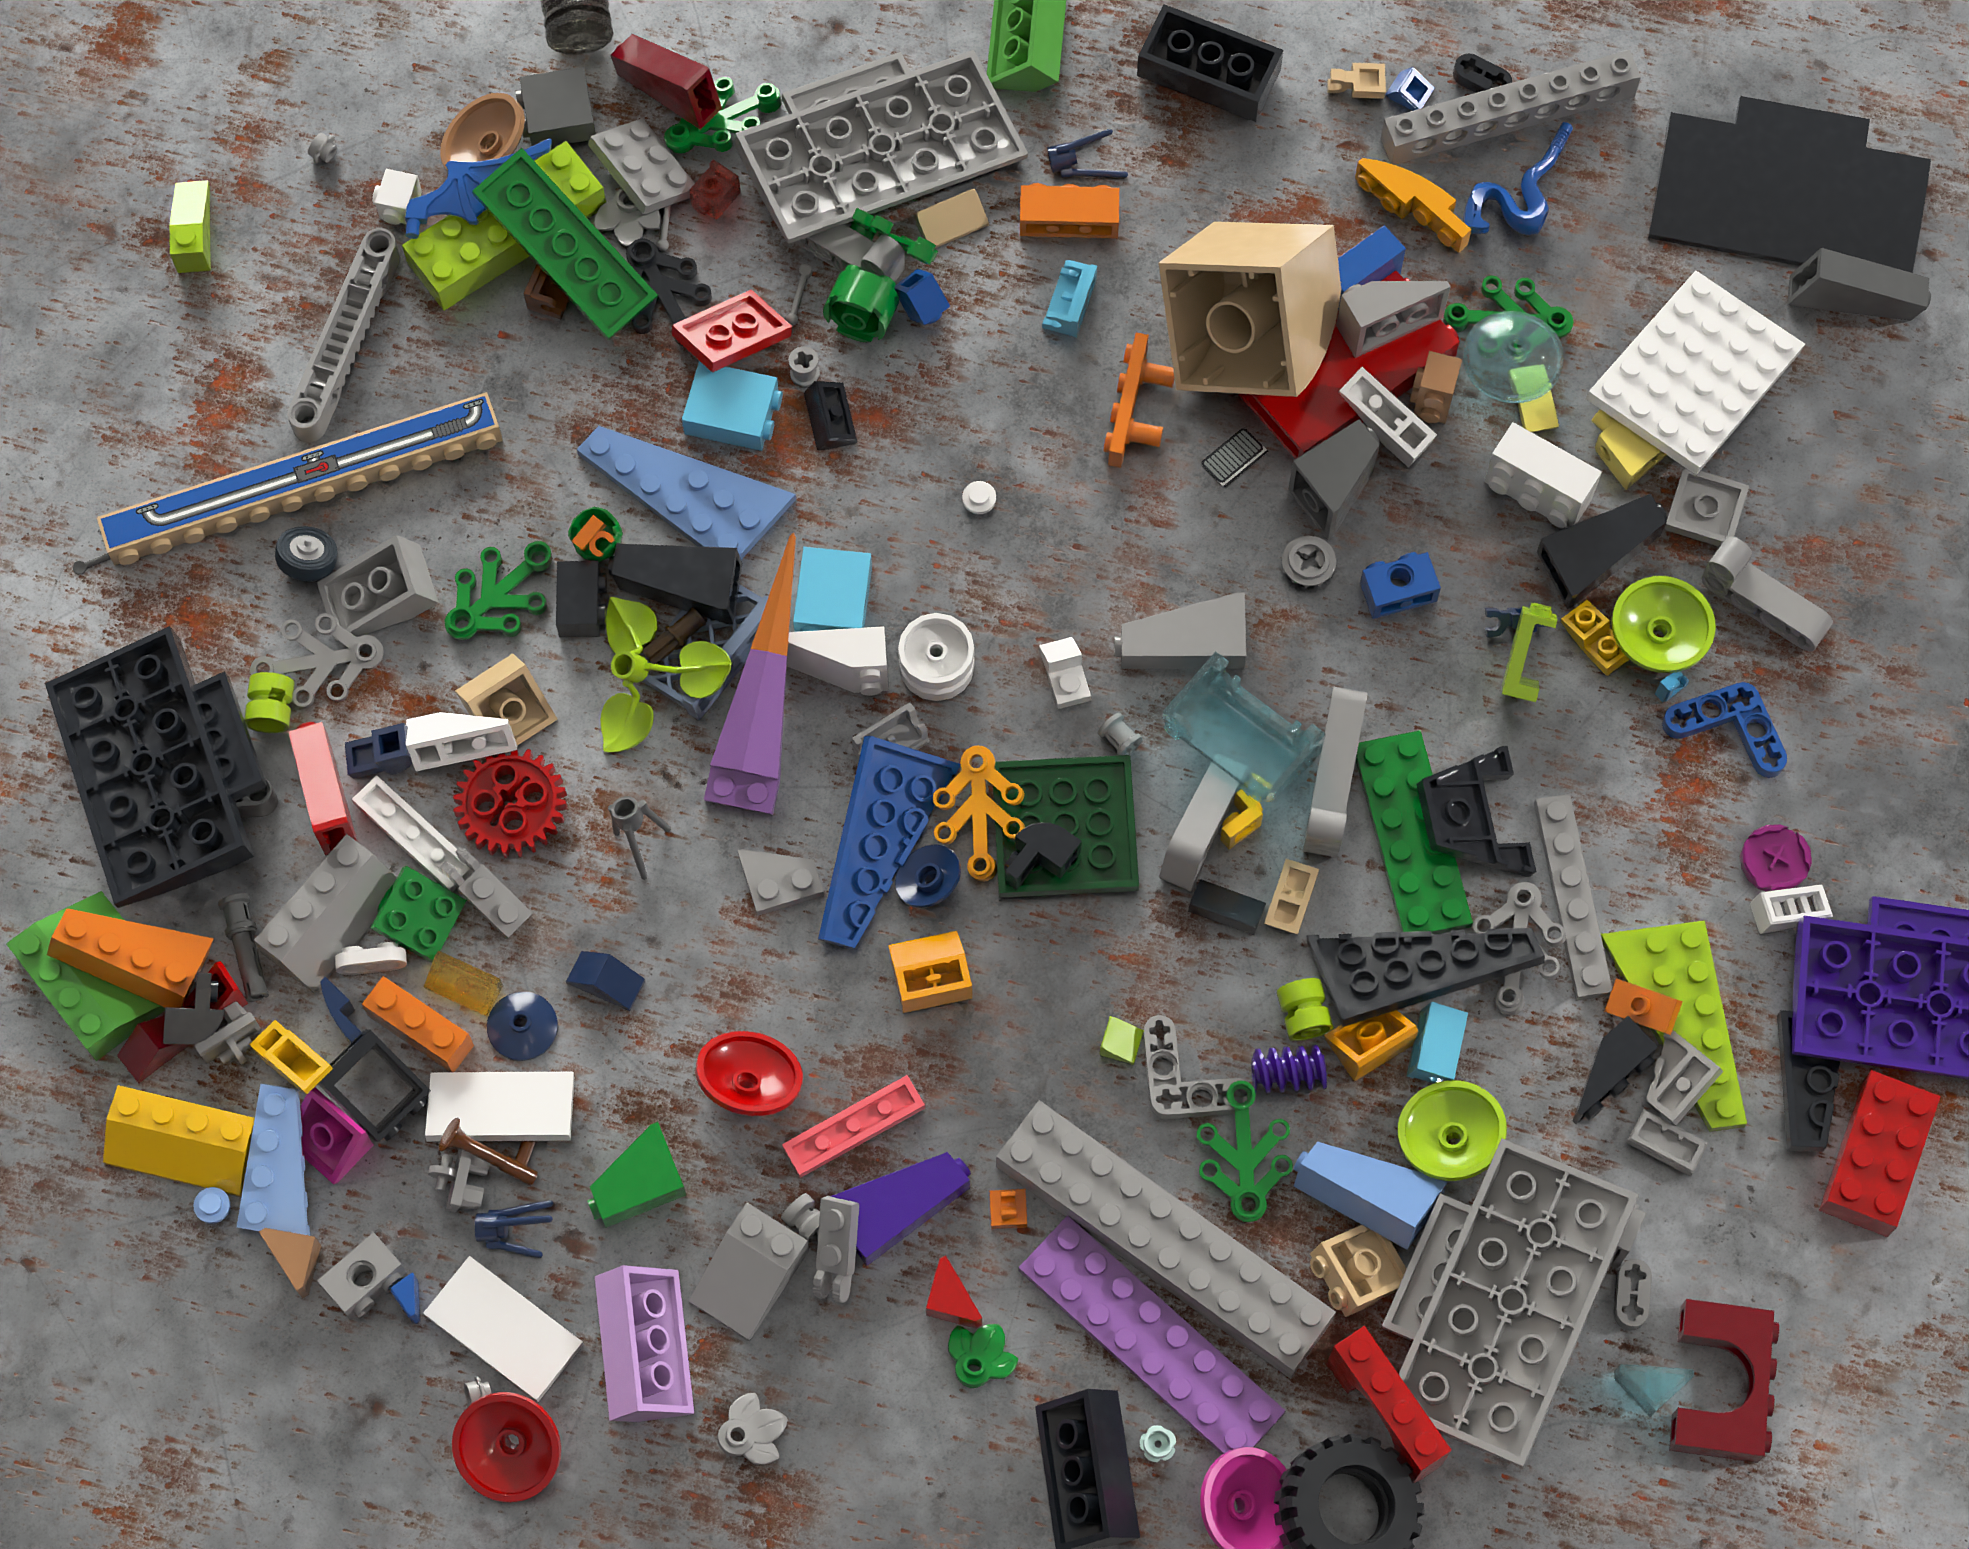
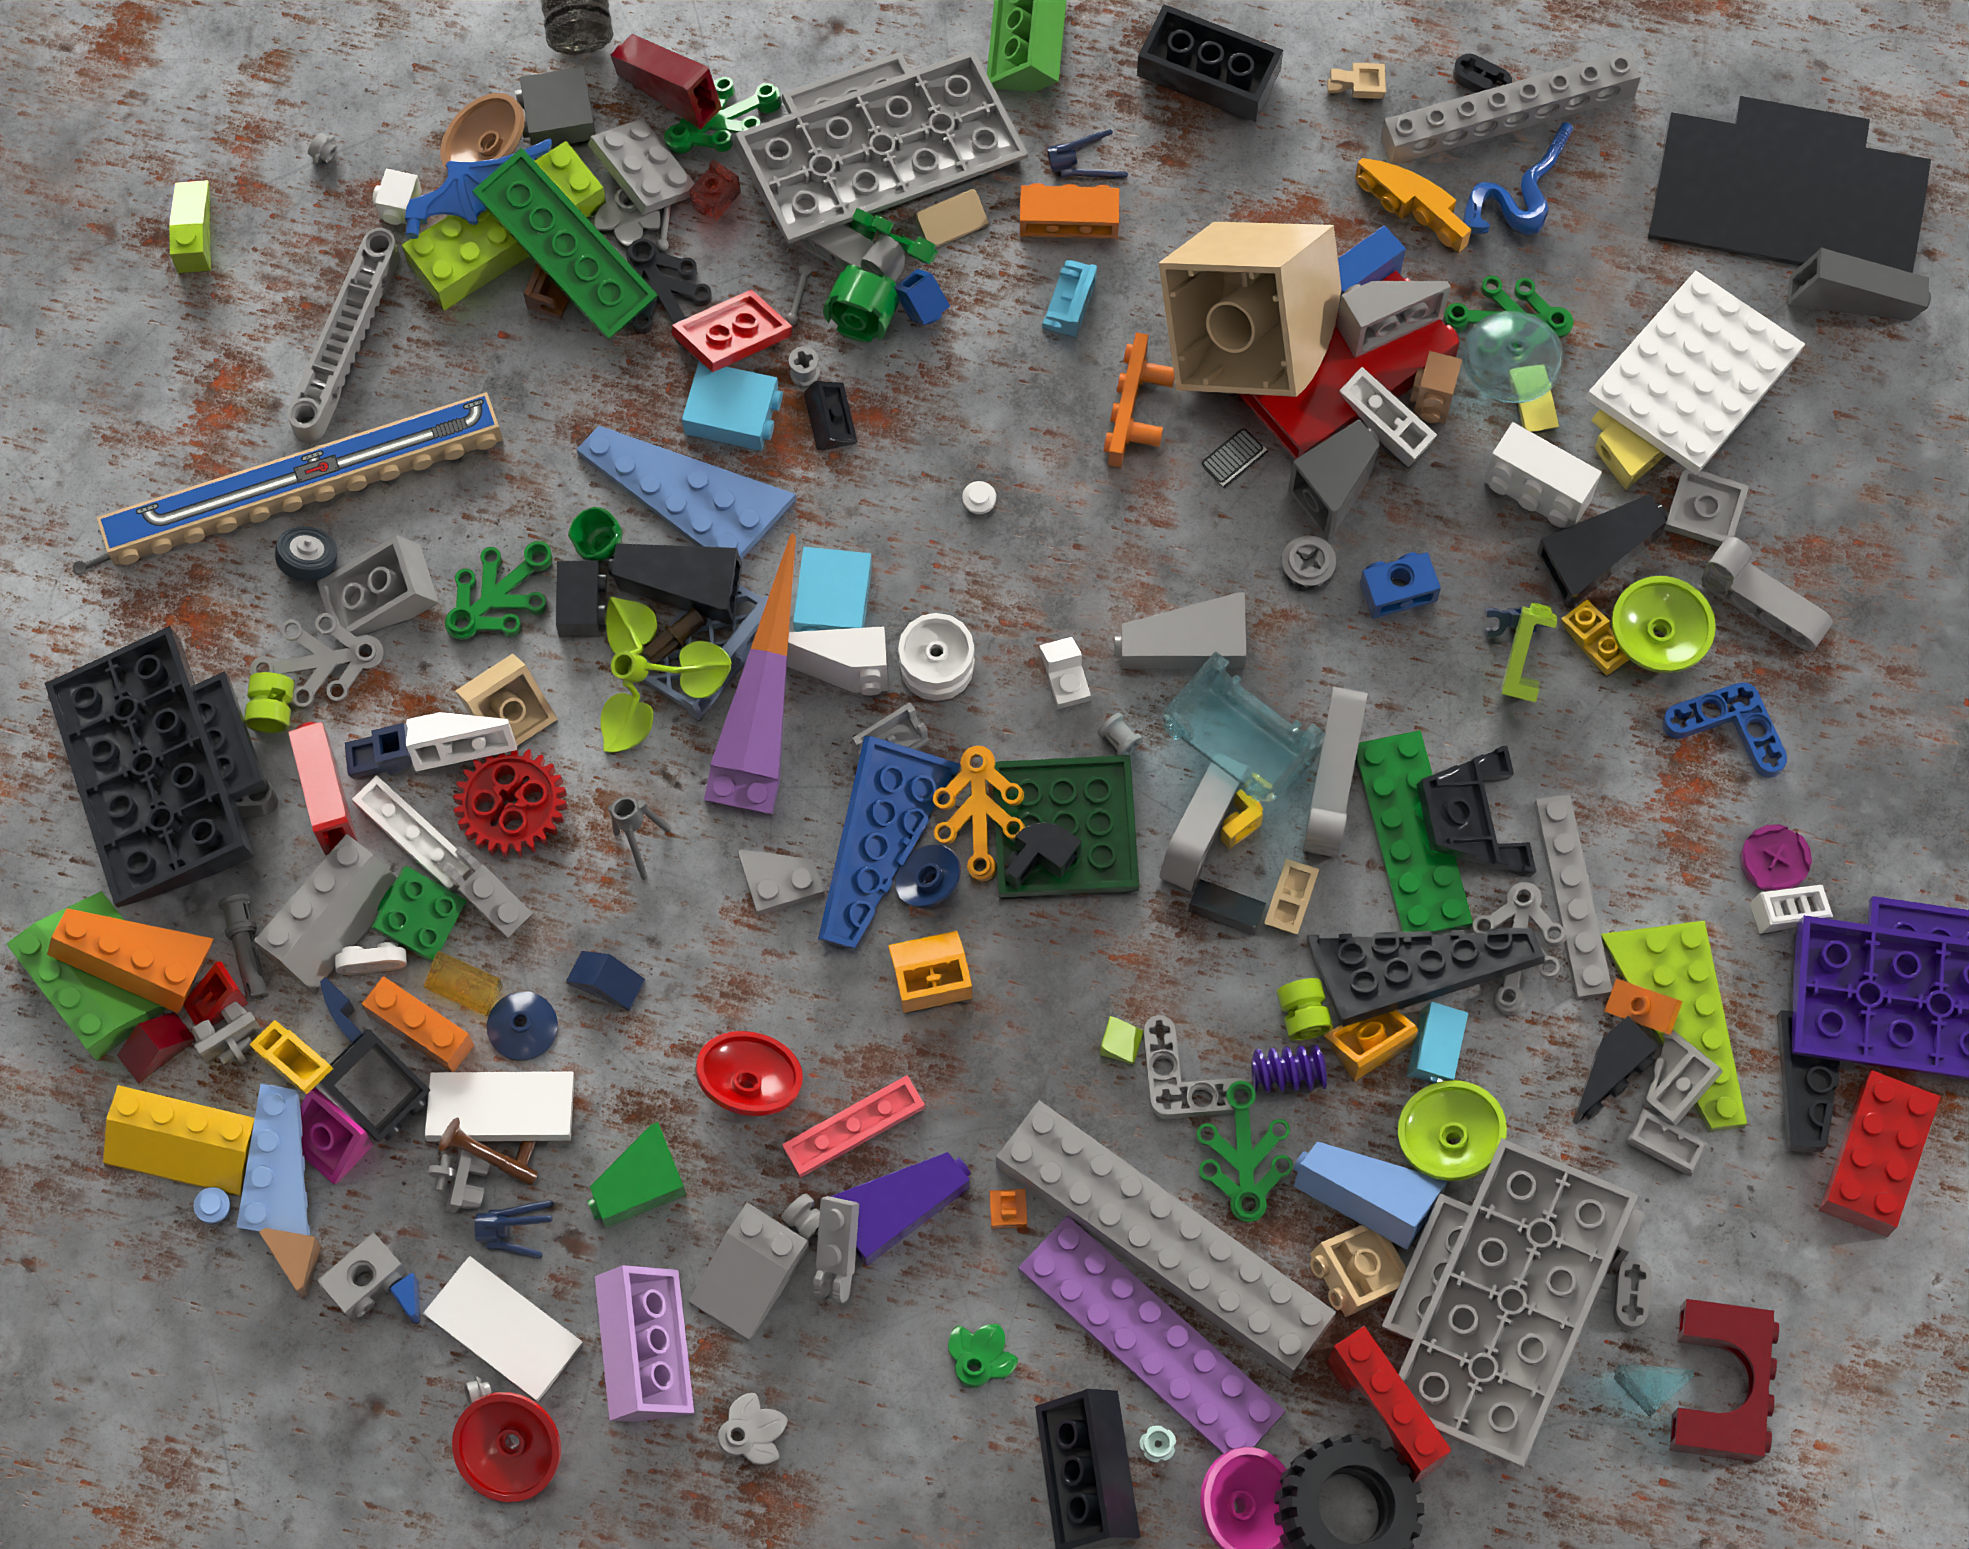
black brick [163,973,224,1044] -> none
orange tile [572,515,615,557] -> none
red slope [926,1255,982,1329] -> none
slope [1385,67,1435,111] -> none
dark azure tile [1655,671,1689,703] -> none

